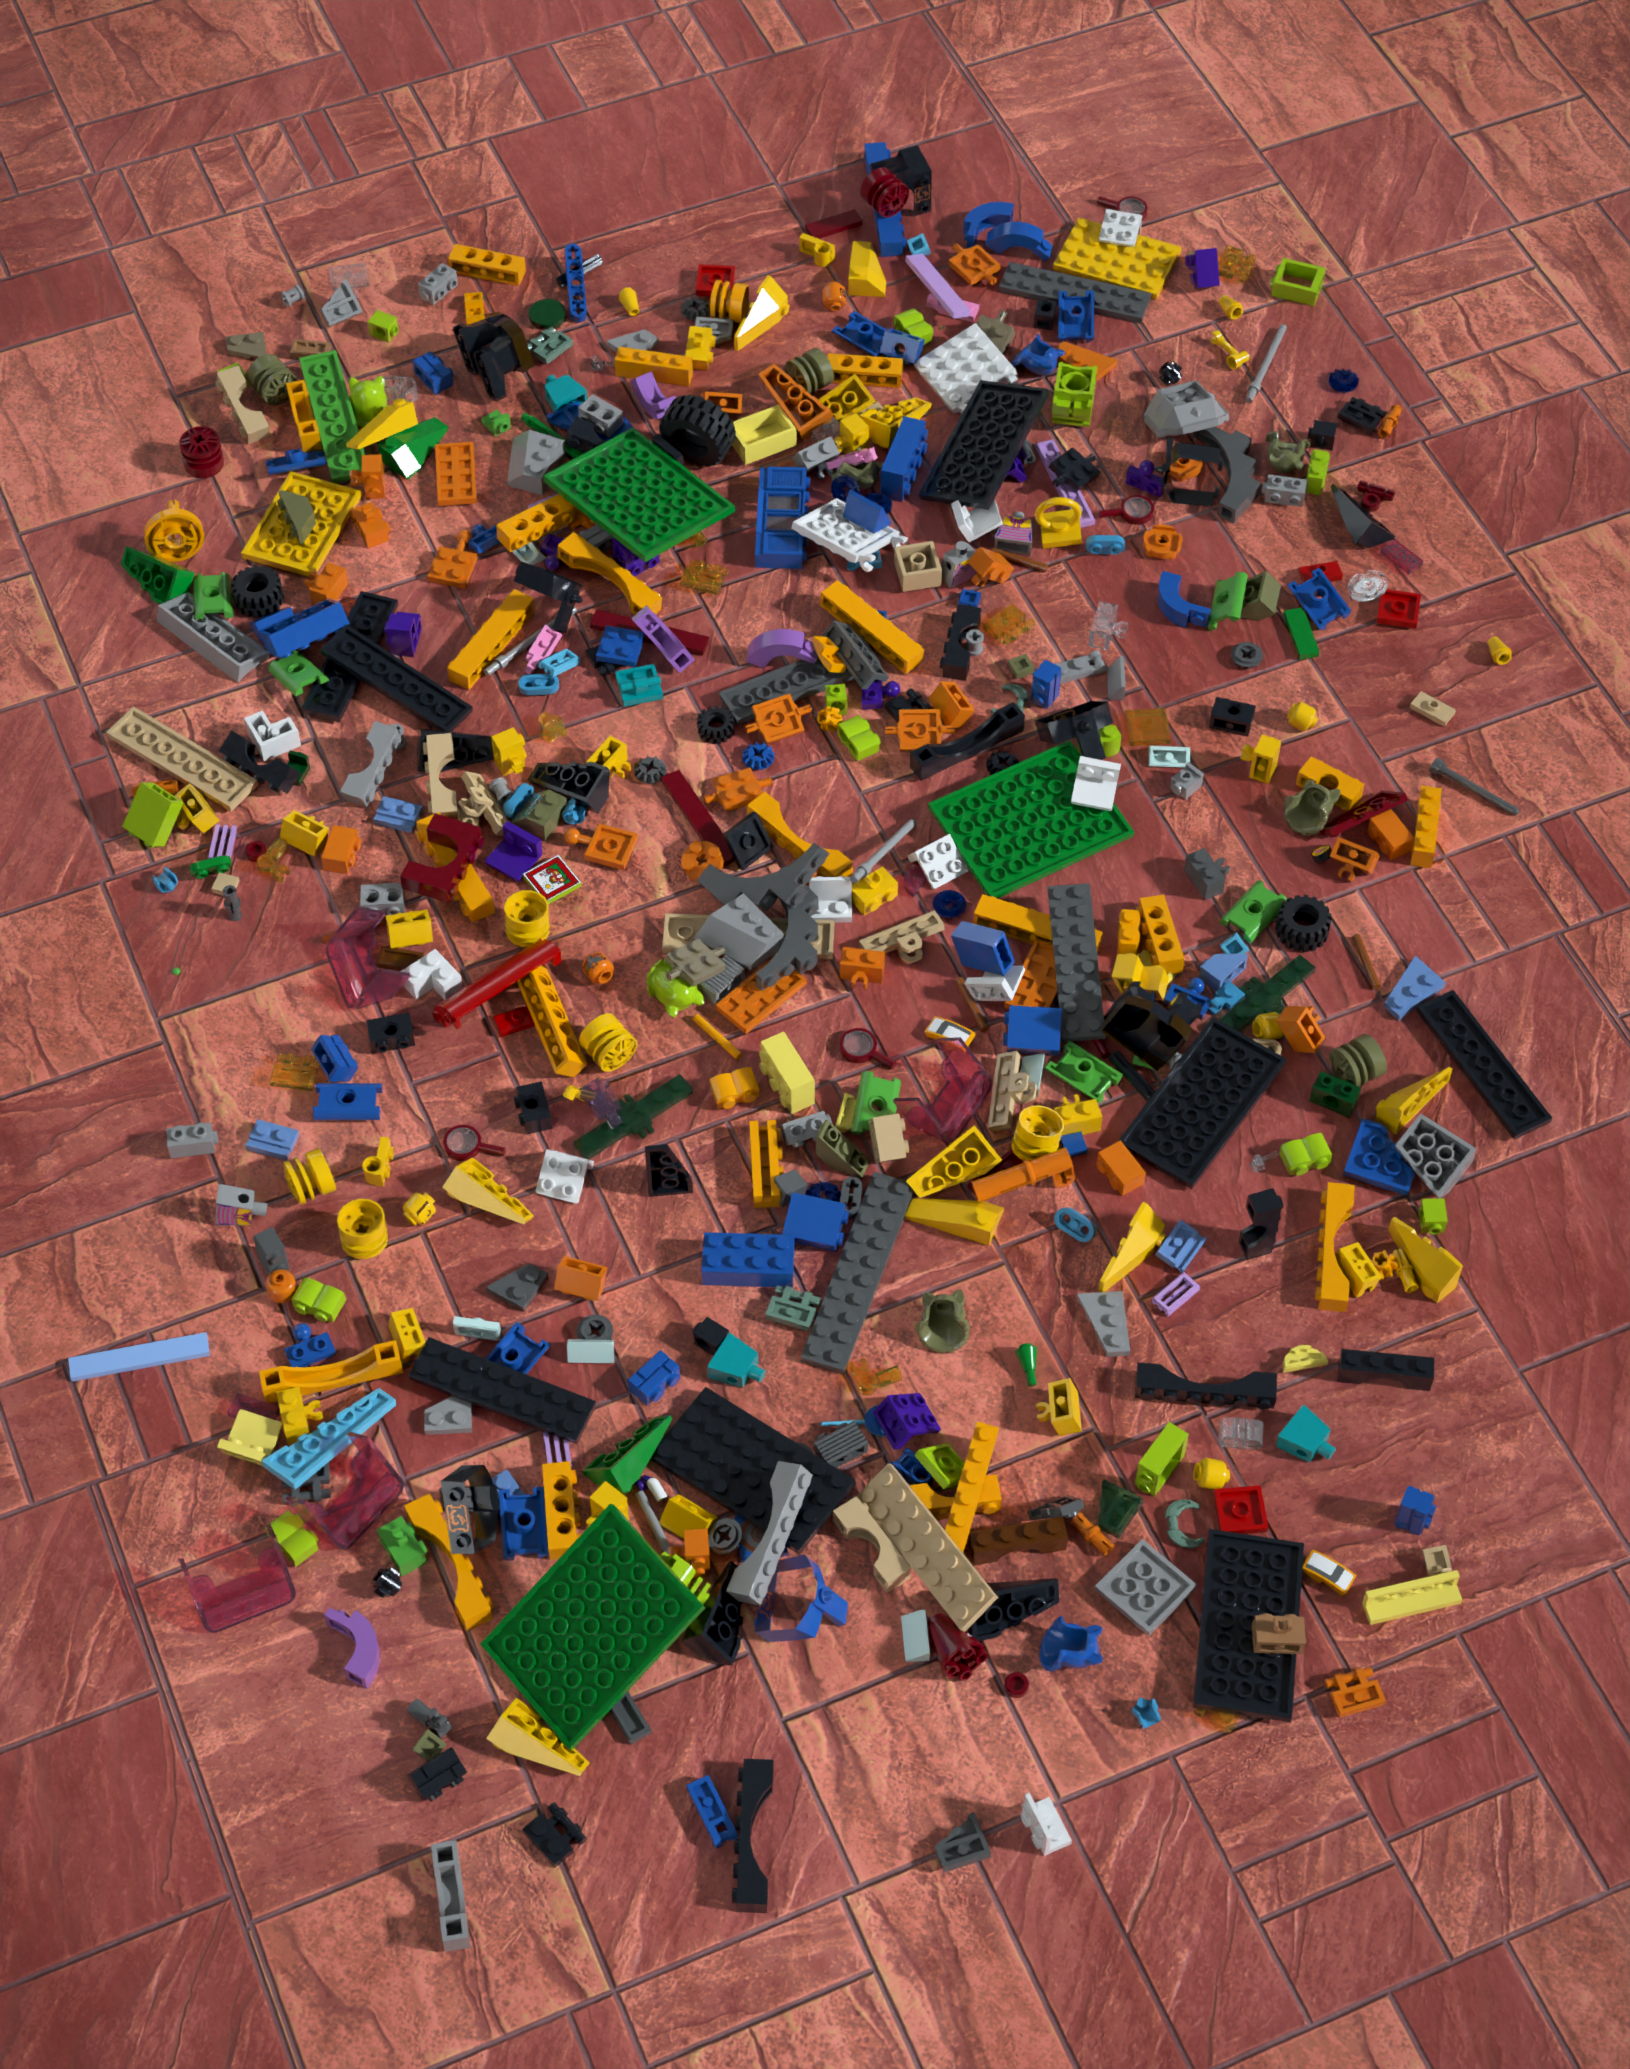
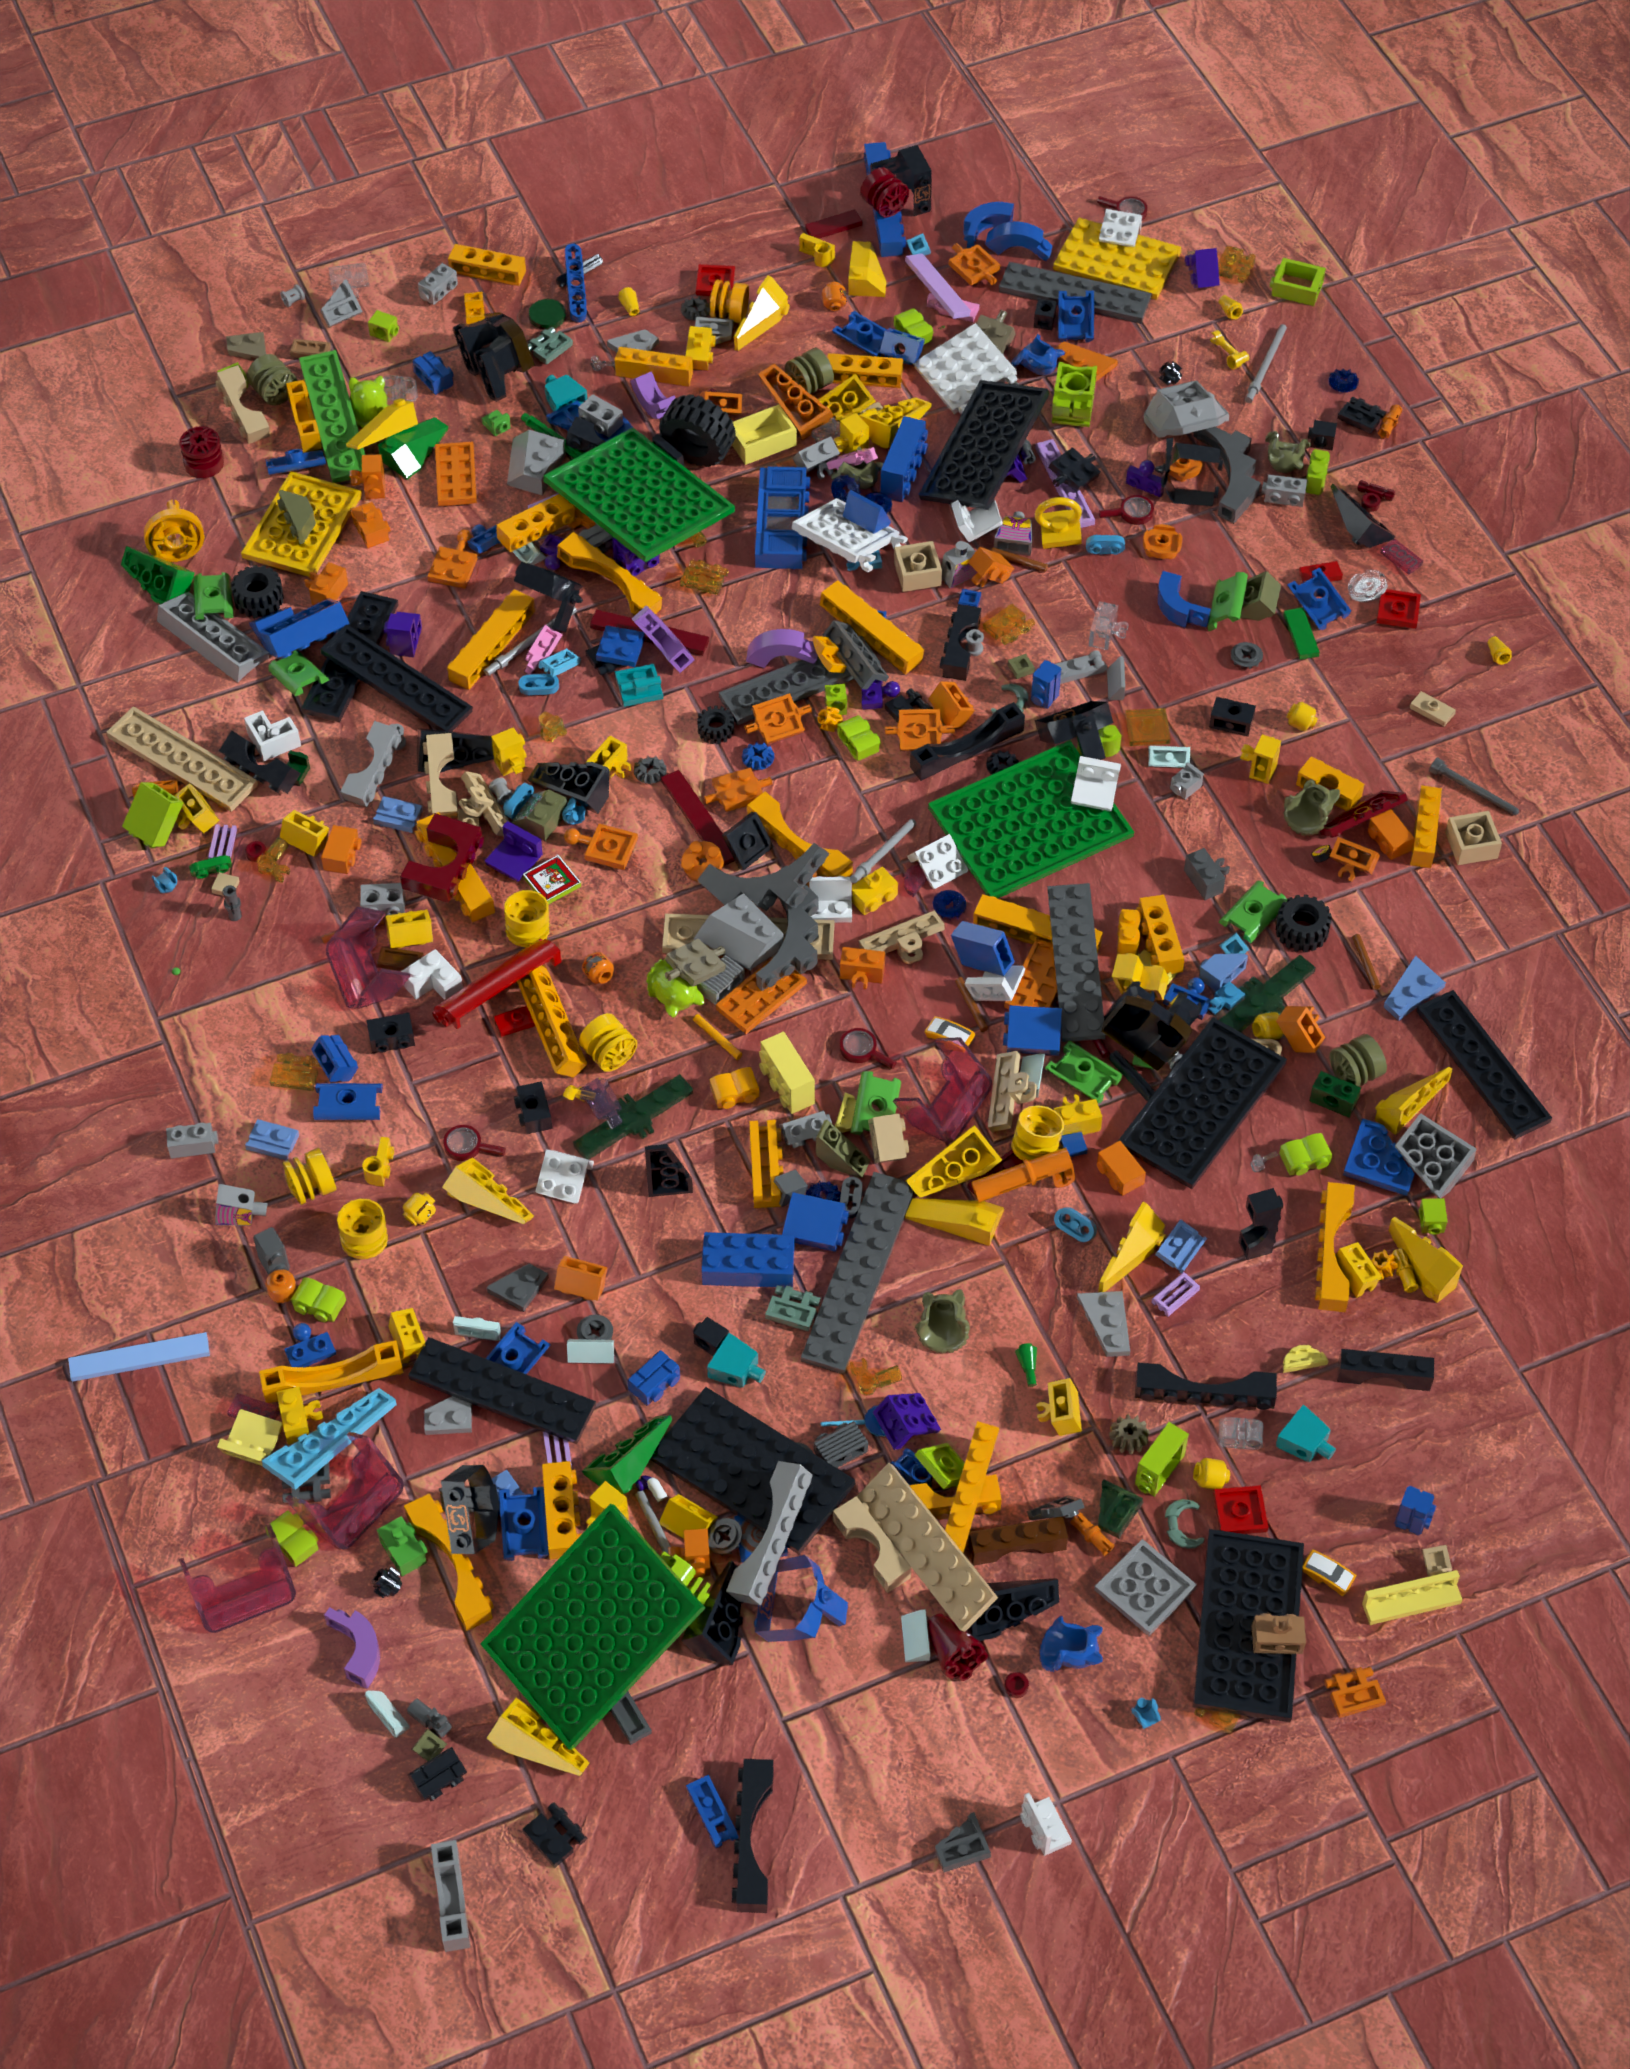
none -> light aqua slope [365,1690,410,1738]
none -> dark tan gear [1109,1414,1150,1455]
none -> tan brick [1445,811,1502,865]

